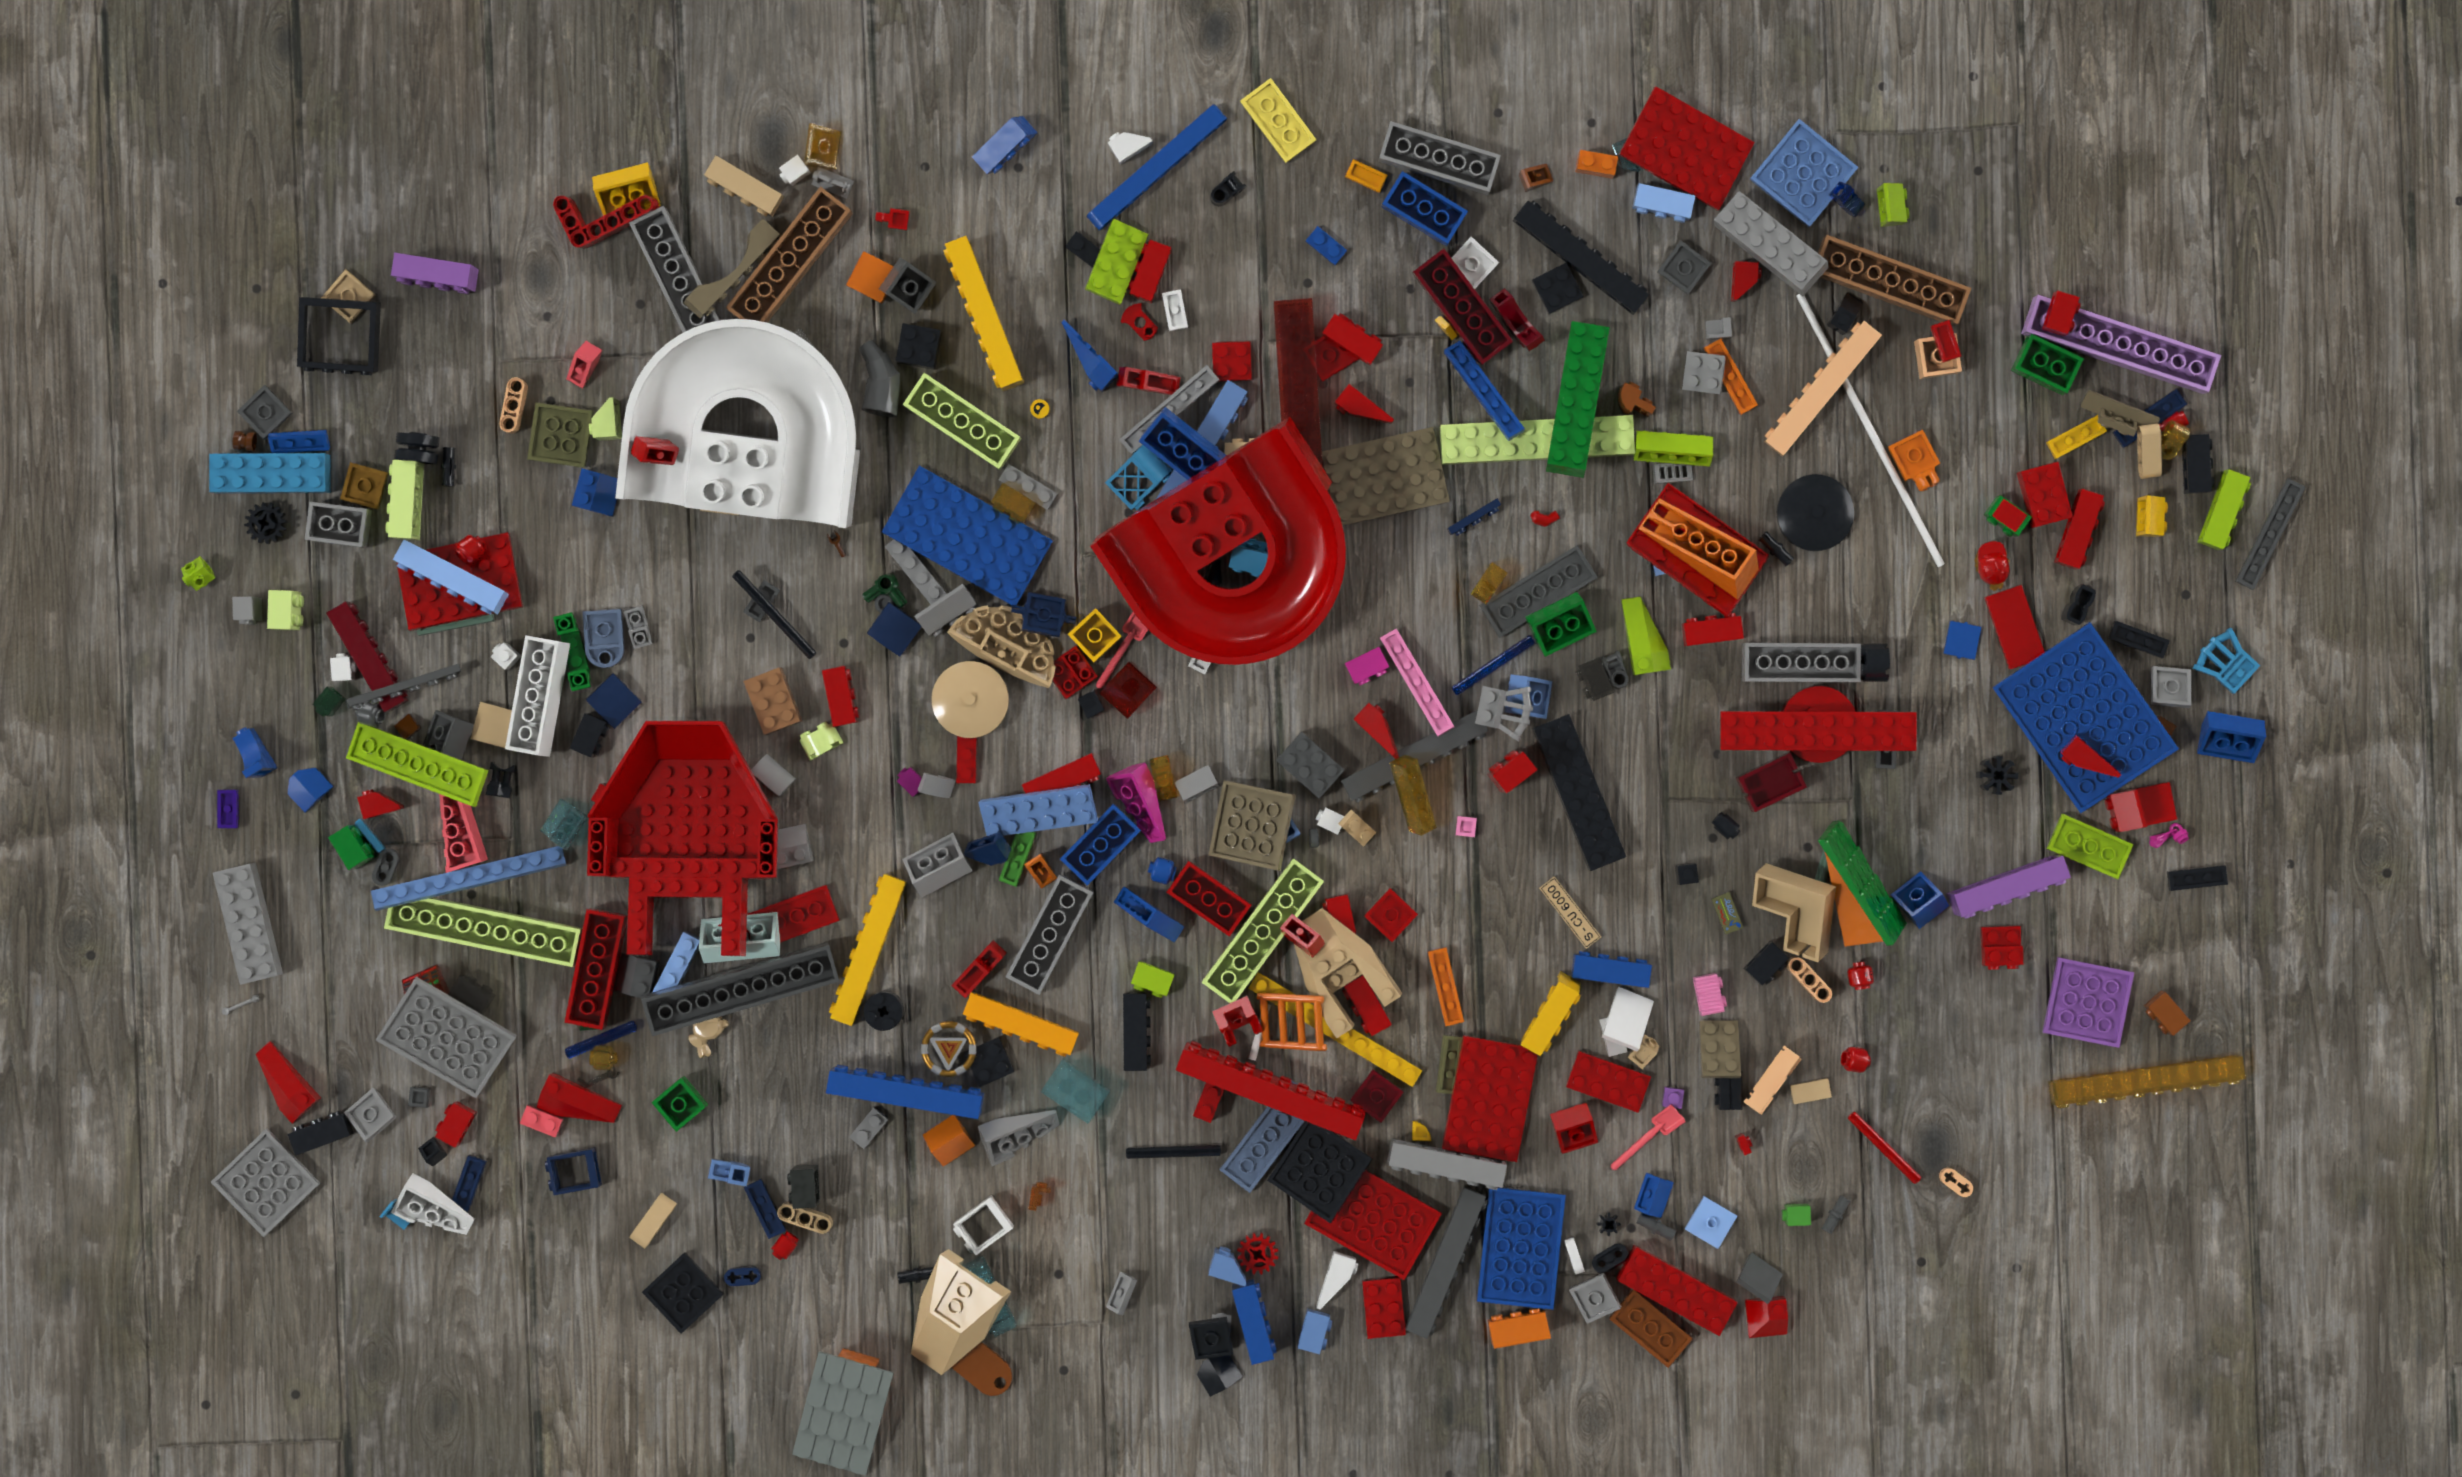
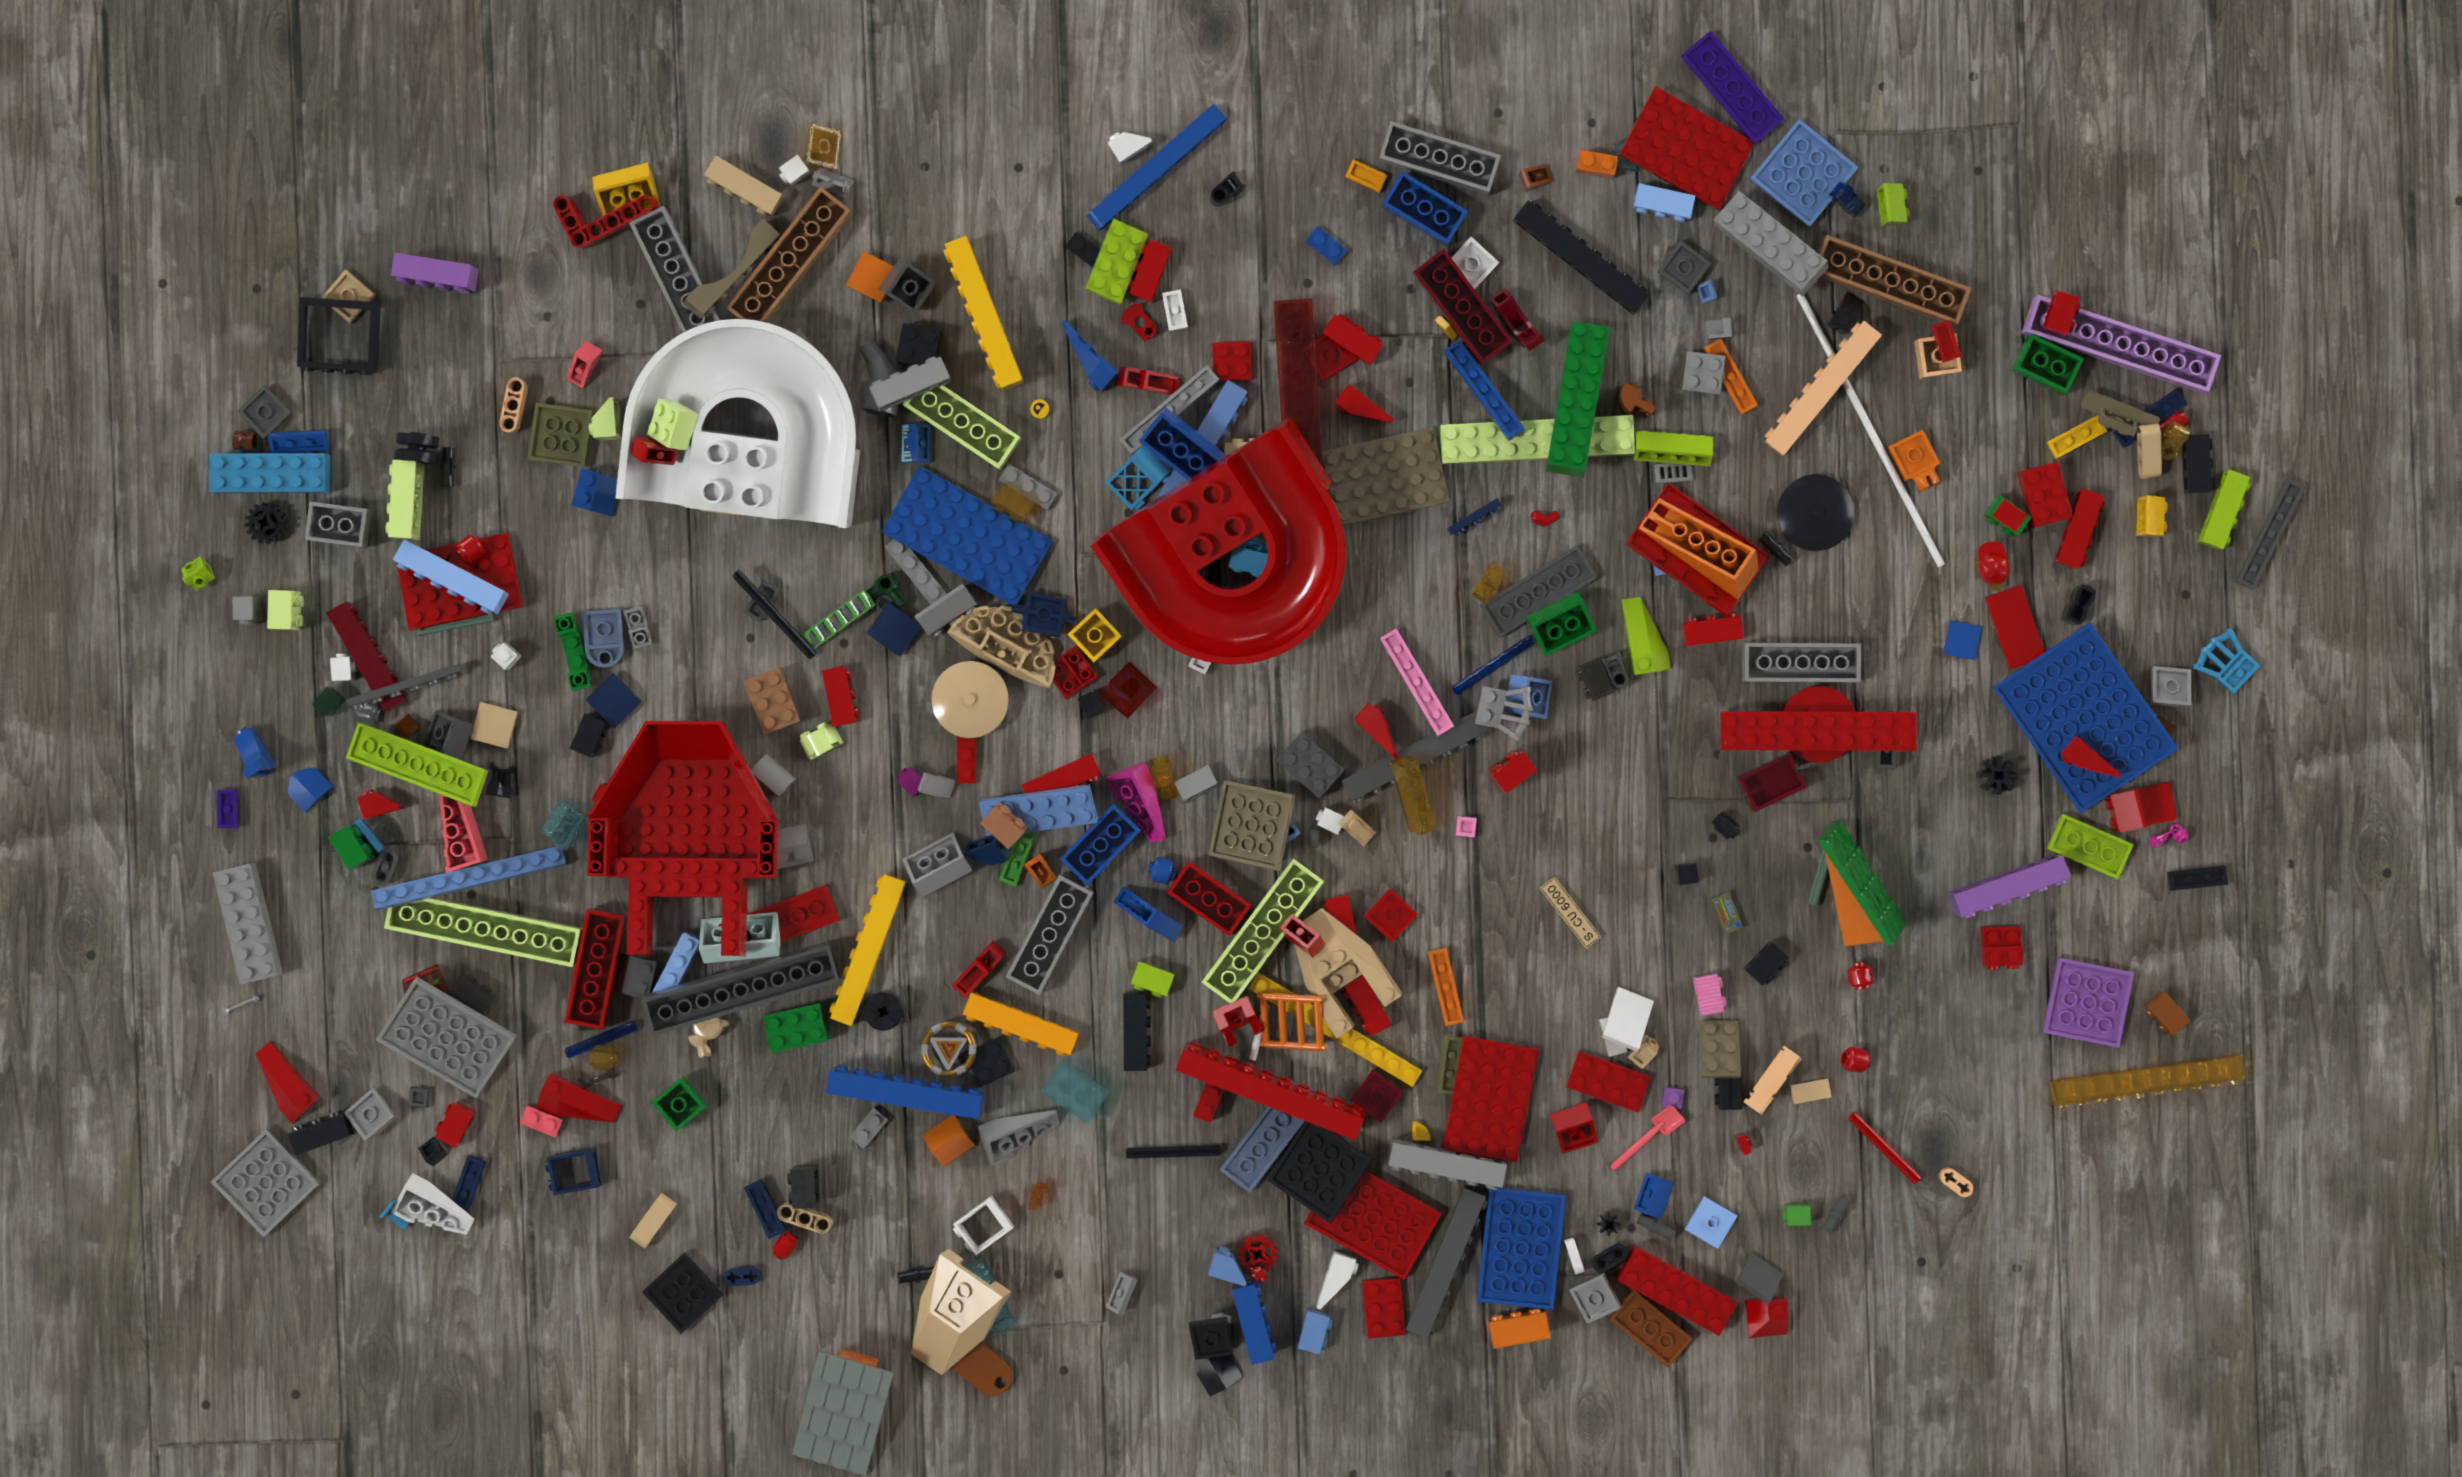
pearl gold plate [340,462,389,510] -> none
white brick [505,635,570,757] -> none
medium blue brick [708,1159,750,1186] -> none
reddish brown hand [827,530,846,557] -> none
red plate [875,208,910,231] -> none
wedge [972,116,1038,174] -> none
coral piece [1096,612,1148,689] -> none
light yellow plate [1240,78,1316,164] -> none
dark pink brick [1345,647,1389,686] -> none
yellow wedge [1521,971,1581,1056] -> none
black plate [1532,263,1584,314] -> none
black brick [1532,714,1626,871] -> none
blue brick [1571,951,1652,988] -> none
red slope [1731,261,1762,302] -> none
tan piece [1752,863,1836,962] -> none
light nougat beam [1786,956,1832,1003] -> none
black brick [1861,643,1890,682] -> none
blue slope [1891,871,1949,929] -> none
black plate [2108,621,2170,659] -> none
blue slope [2197,711,2266,763] -> none
none -> yellowish green brick [647,398,698,451]
none -> green brick [763,1002,830,1053]
none -> tile [803,589,876,649]
none -> light grey brick [869,357,950,412]
none -> blue panel [901,423,931,463]
none -> nougat brick [980,802,1027,849]
none -> red plate [1249,1266,1268,1285]
none -> dark purple plate [1680,31,1784,144]
none -> medium blue slope [1697,280,1718,304]

